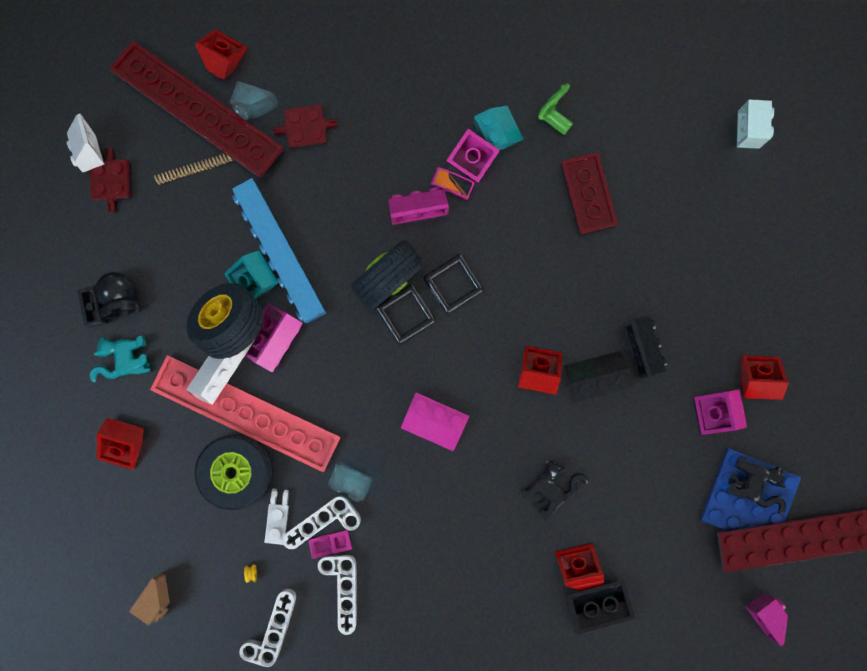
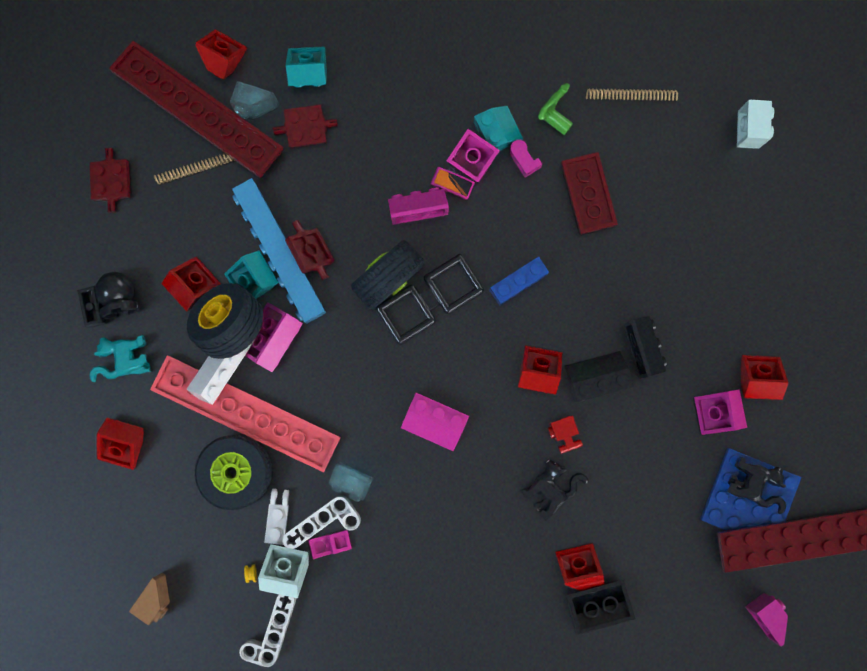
white slope [67,114,104,172] -> none
white beam [318,554,357,635] -> none
none -> red slope [161,257,221,312]
none -> light aqua brick [258,544,309,598]
none -> dark red plate [285,220,335,281]
none -> teal slope [286,47,327,87]
none -> blue brick [489,256,549,306]
none -> dark pink leg [510,140,542,178]
none -> red brick [547,415,583,454]
none -> tan piece [586,88,678,101]

